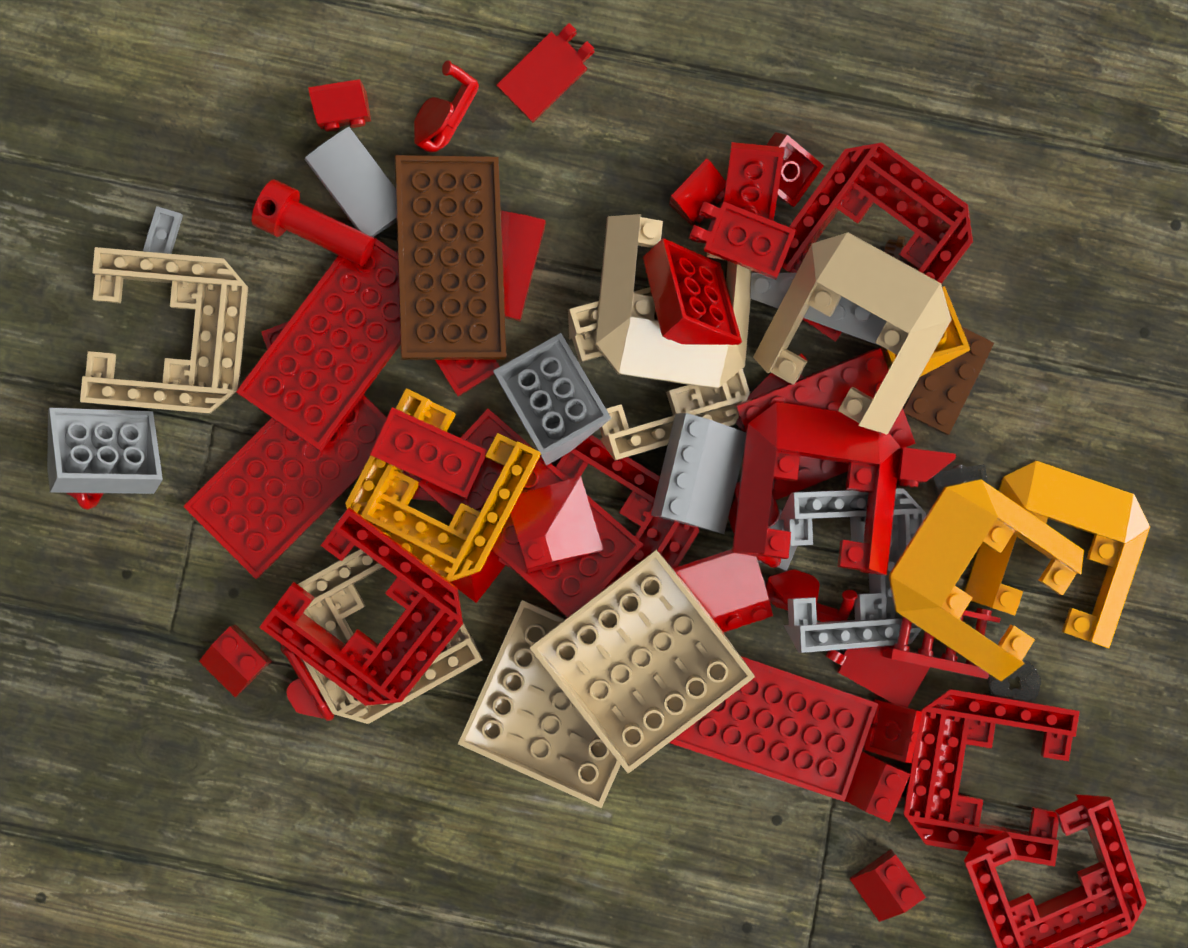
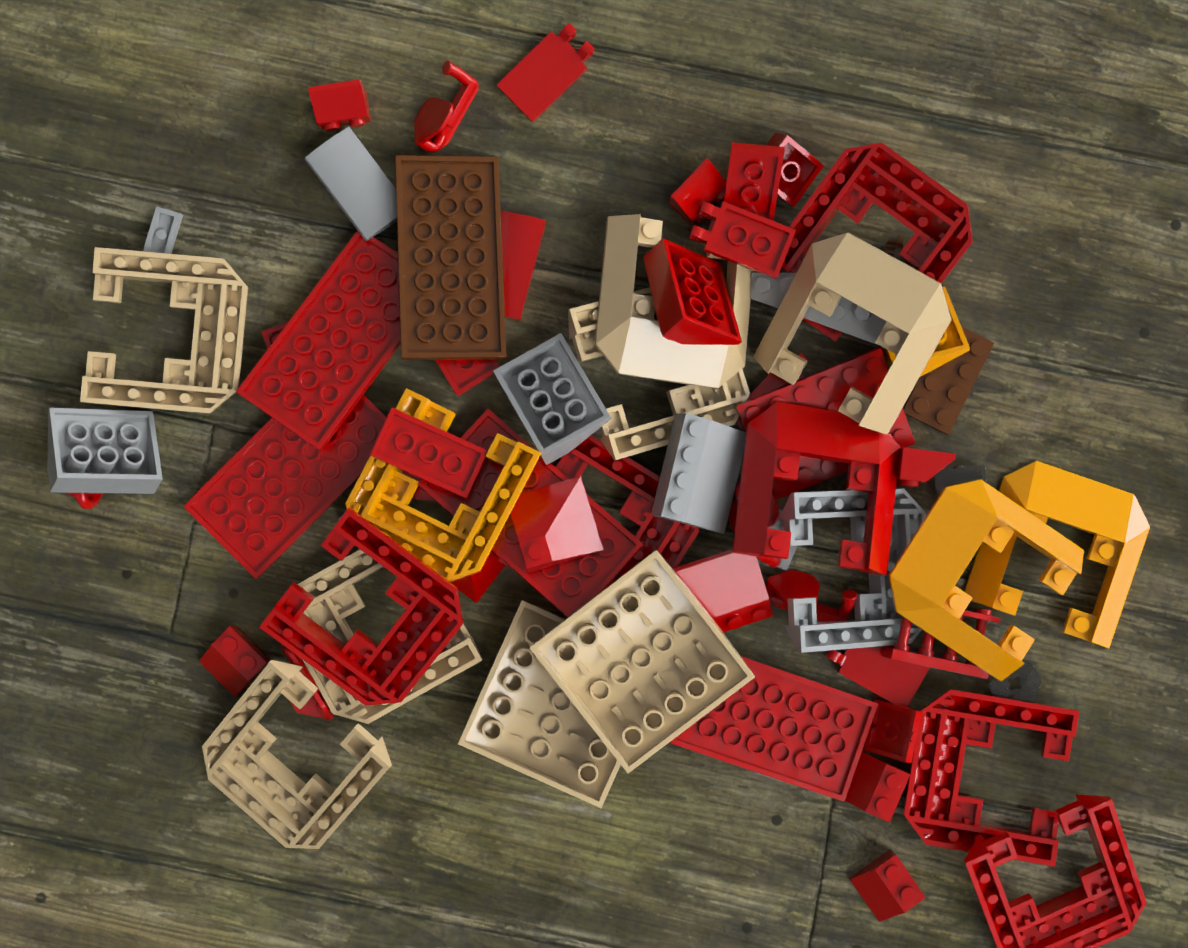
red piece [251,179,375,266] -> none
none -> tan slope [202,660,392,849]

